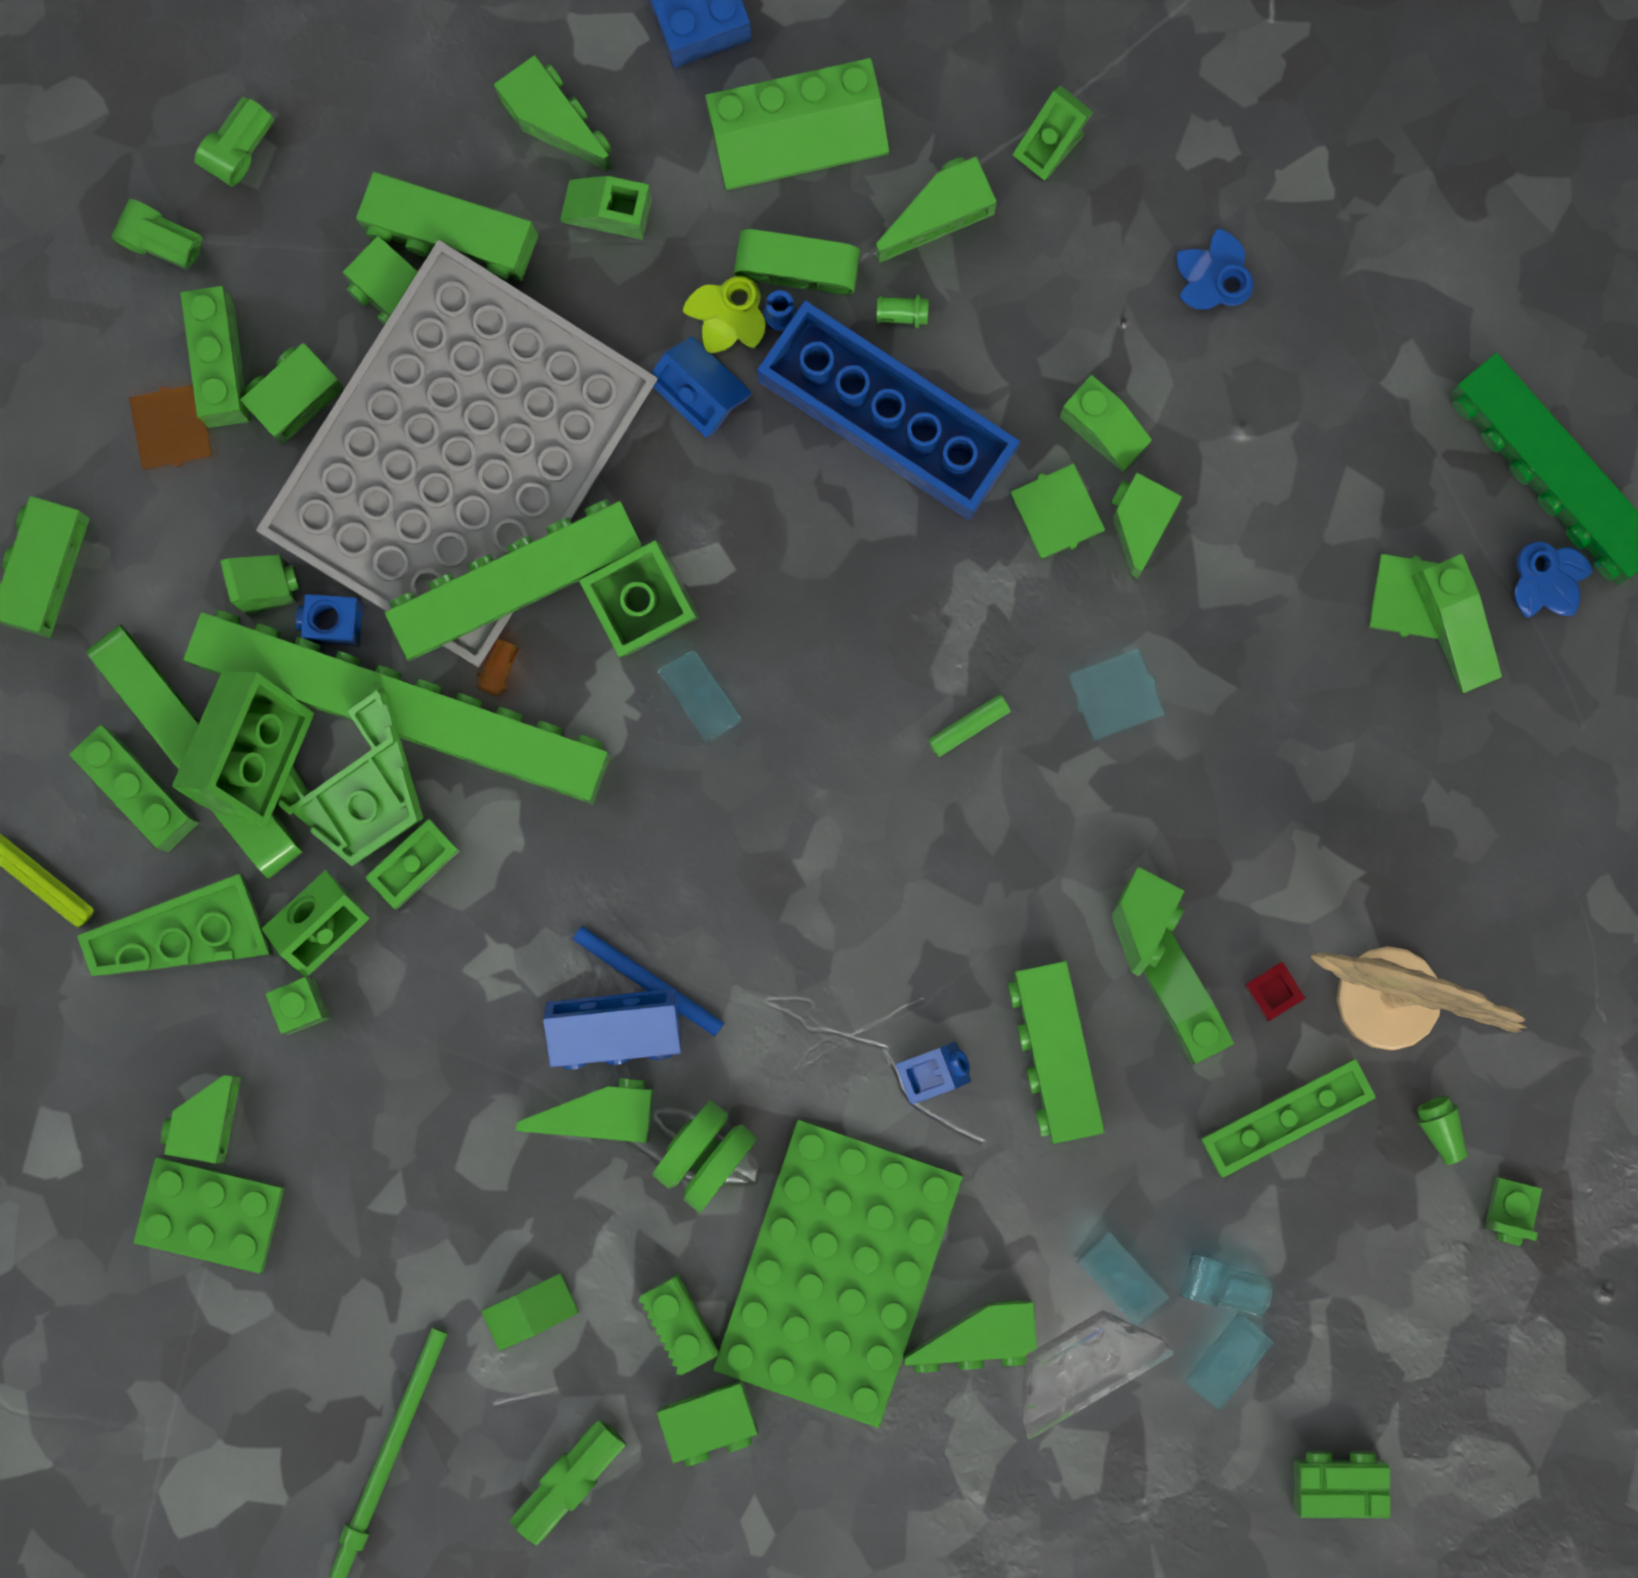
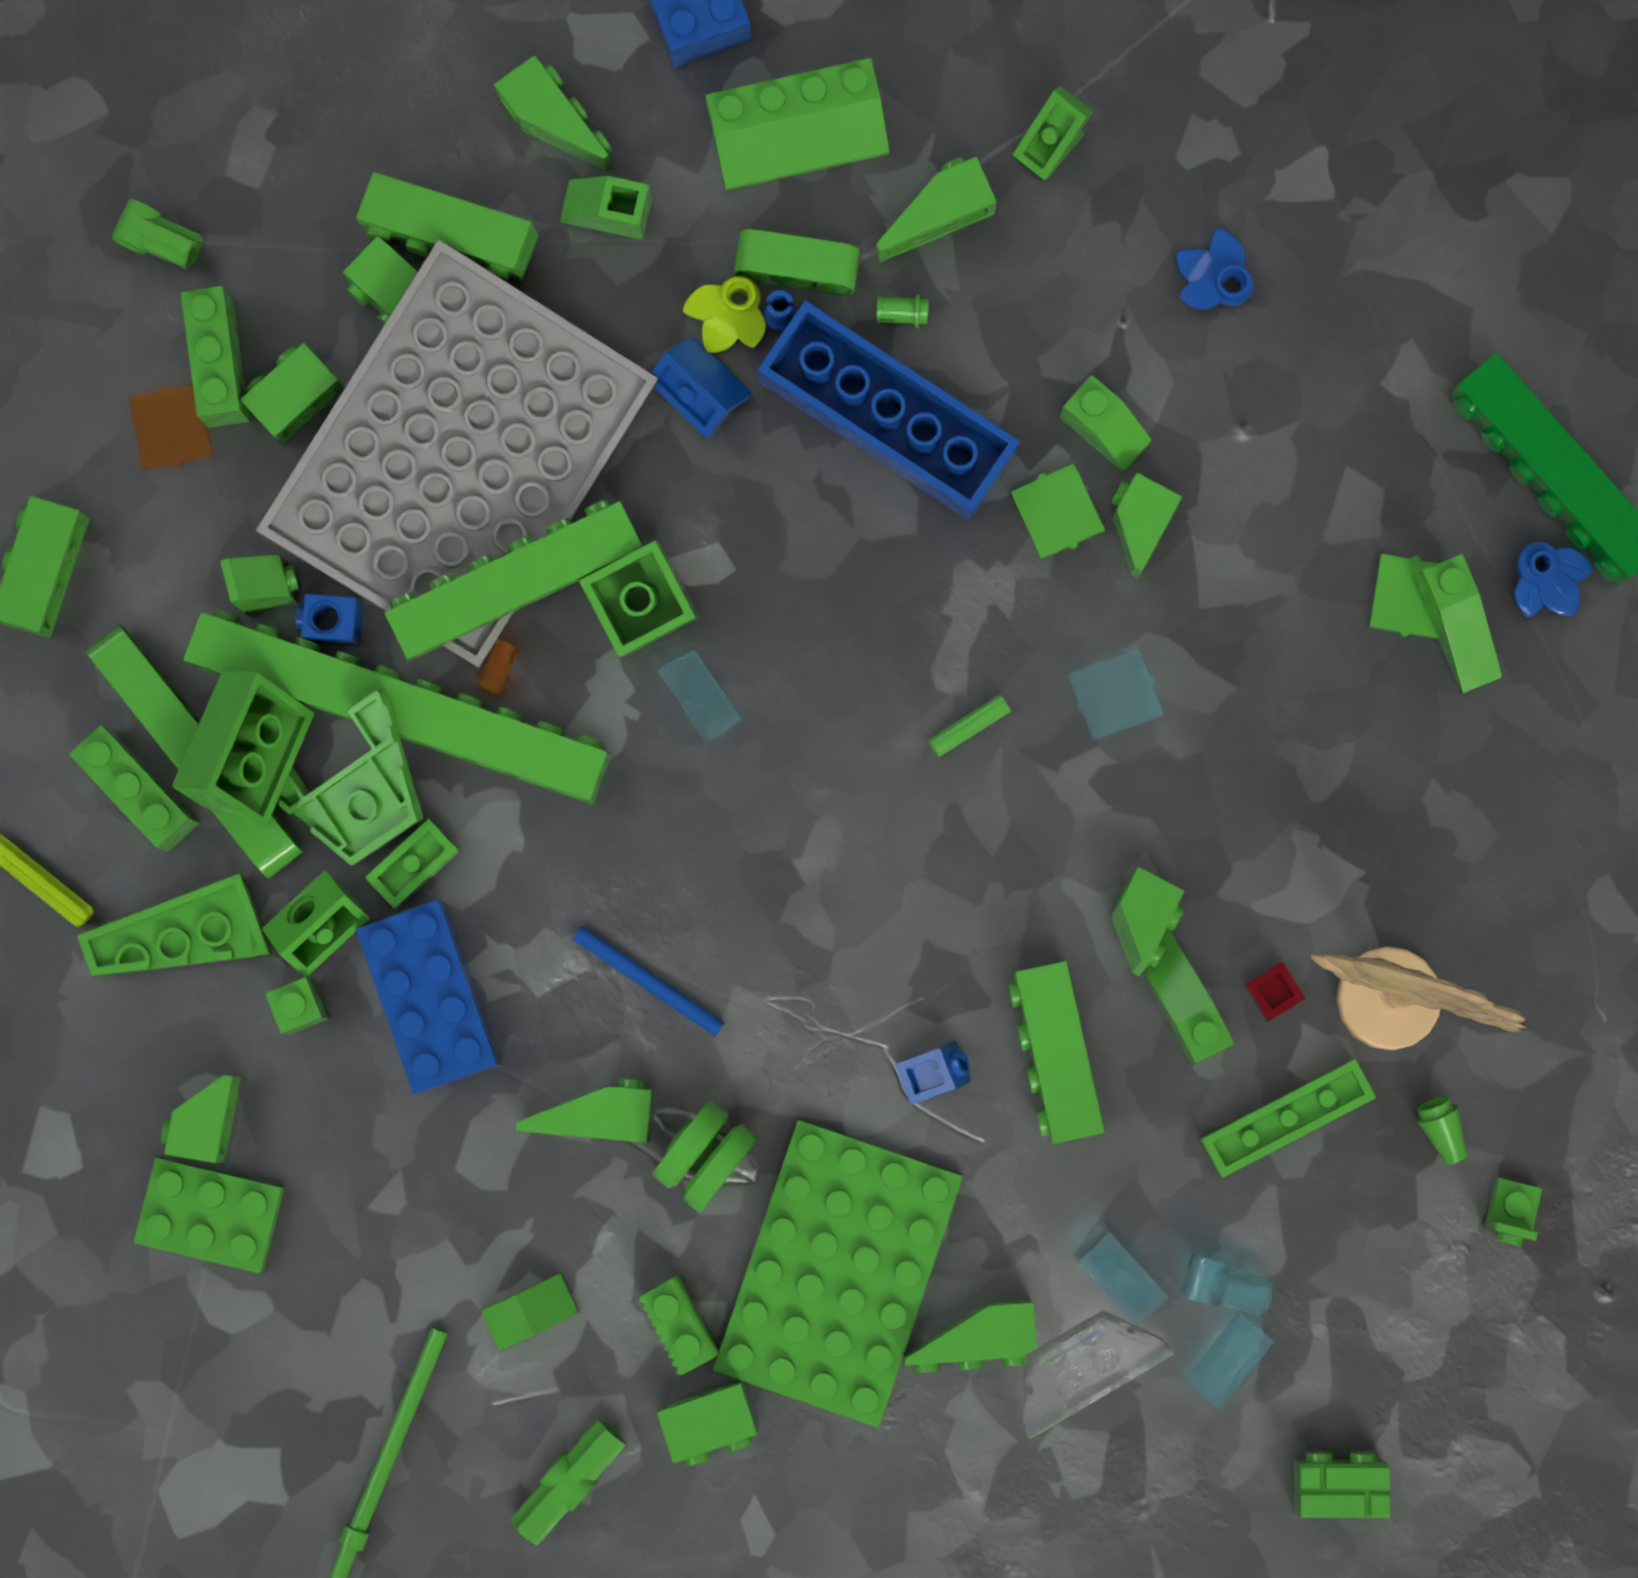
bright green piece [194,96,275,187] -> none
brick [543,988,682,1069] -> none
none -> blue brick [356,899,502,1095]

